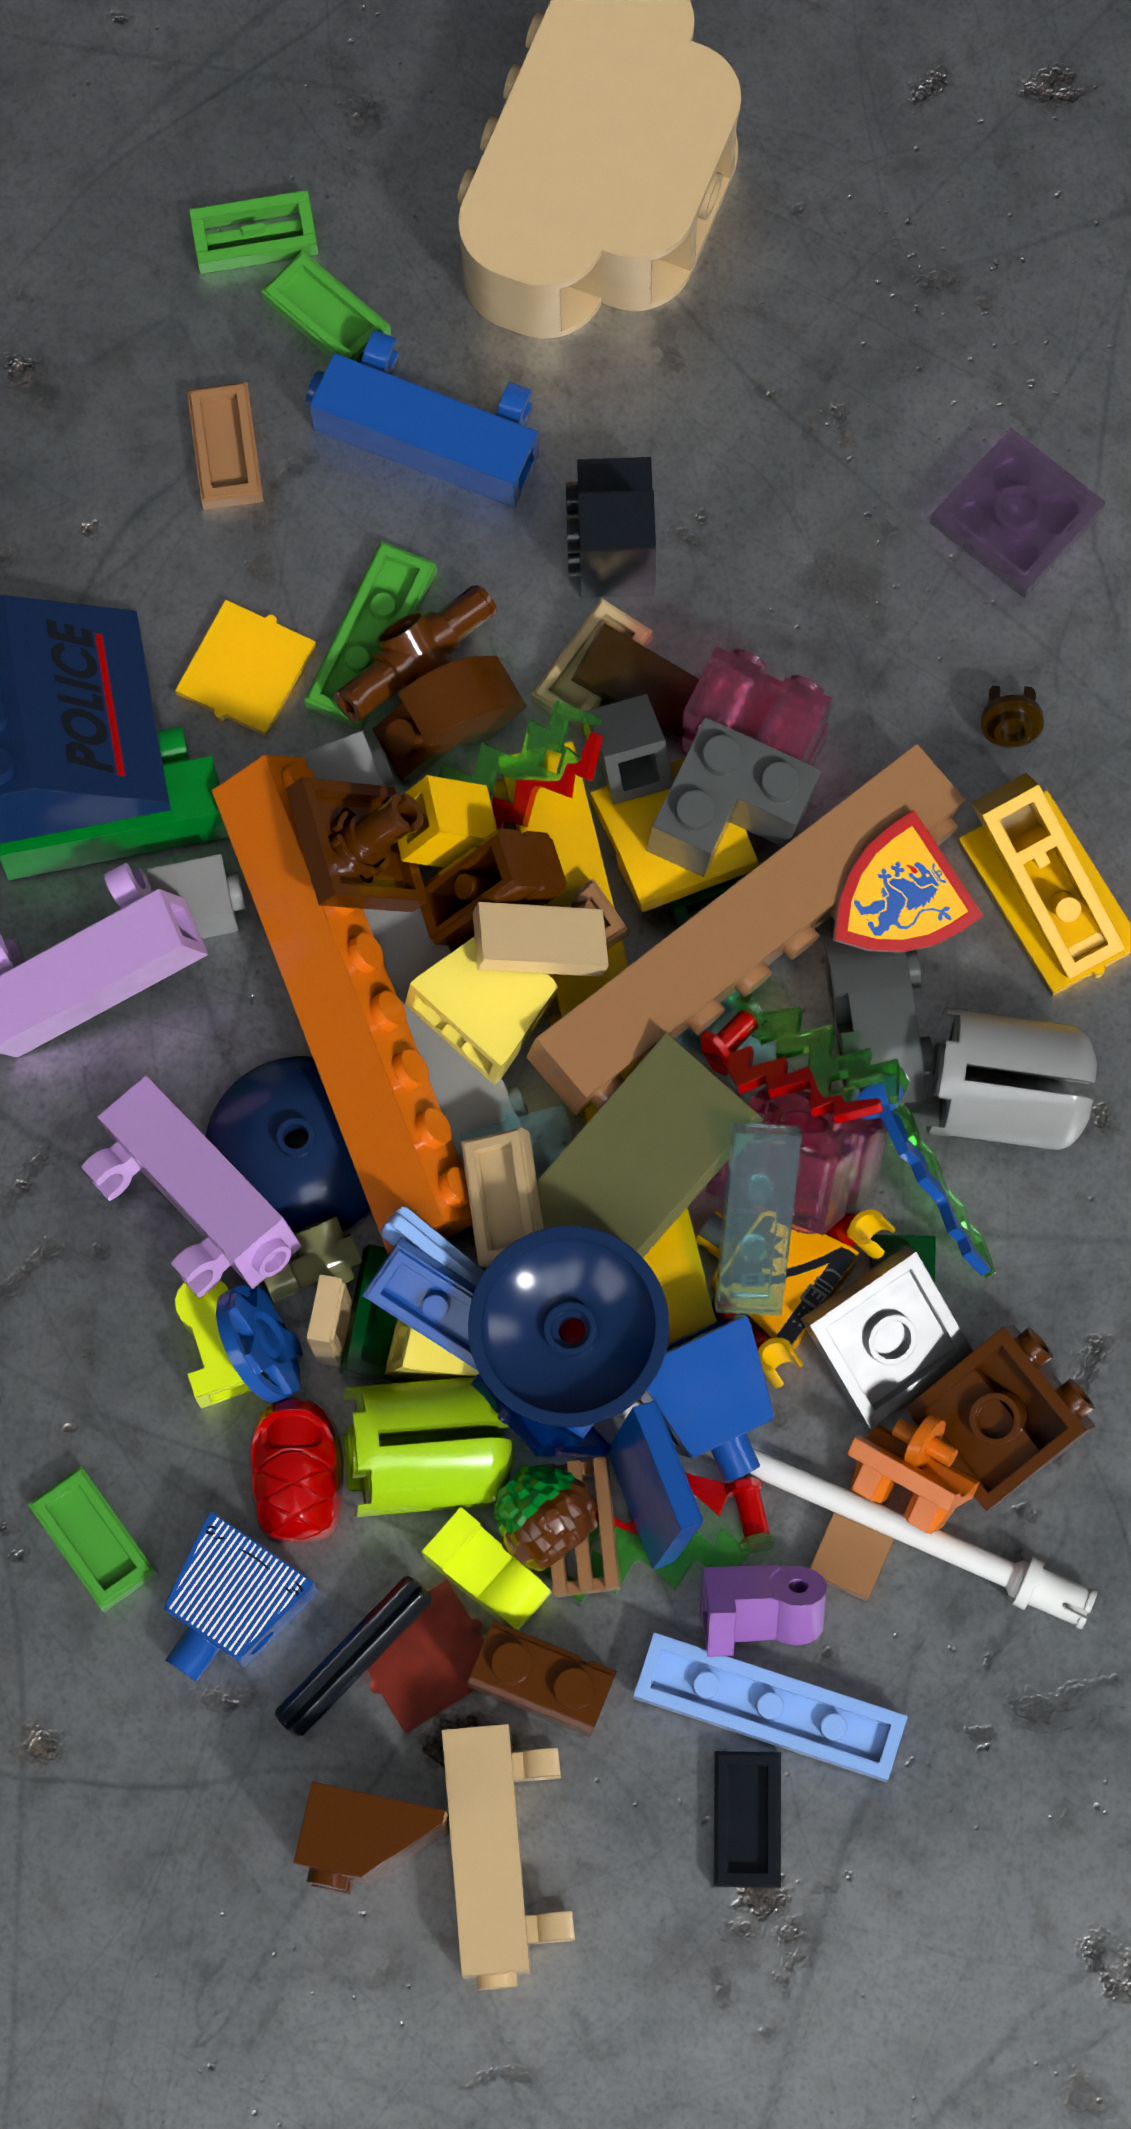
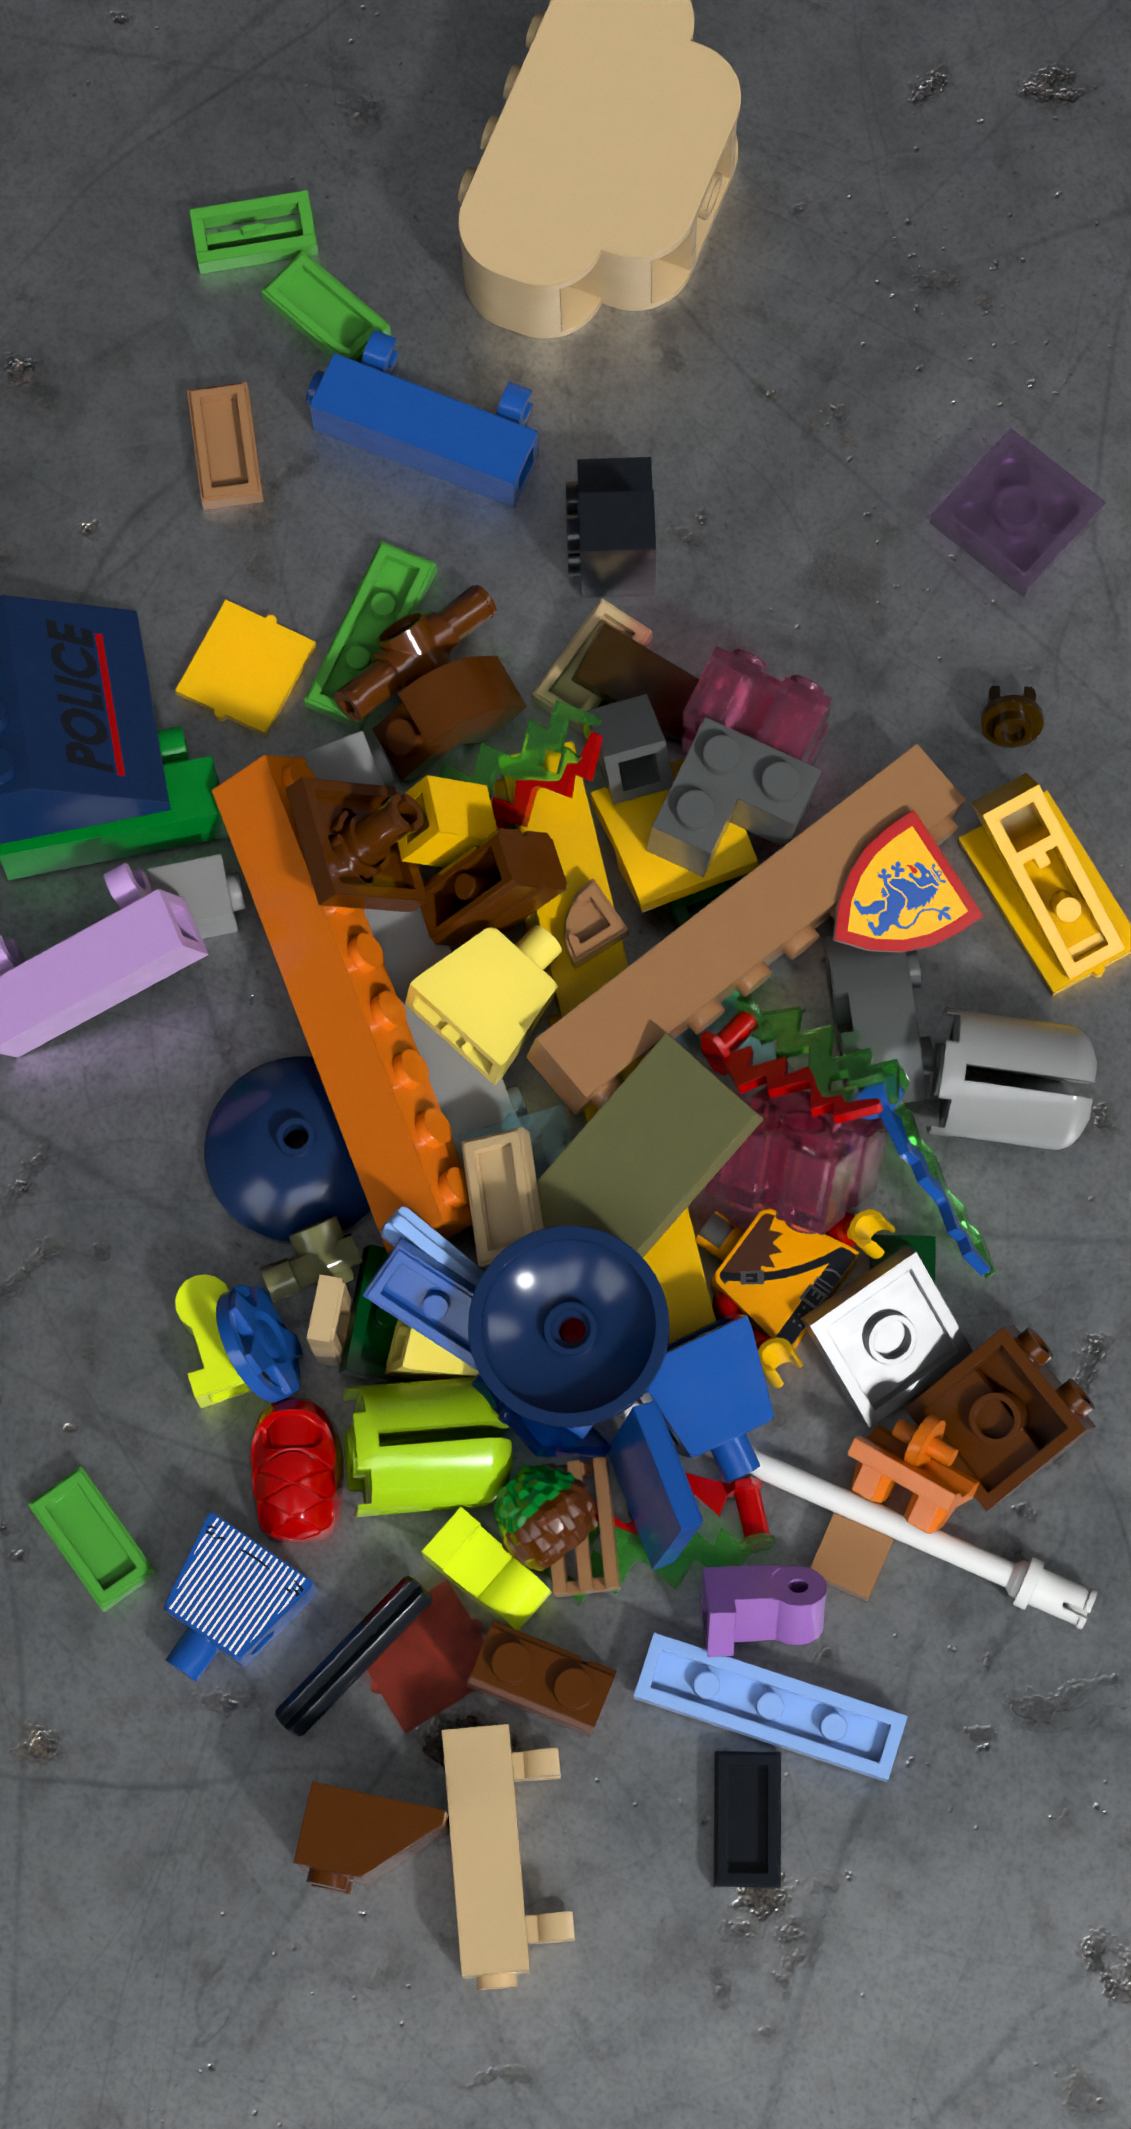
lavender brick [81,1076,302,1298] -> none
tan tile [473,902,609,977] -> none
clear light blue tile [714,1123,802,1315] -> none

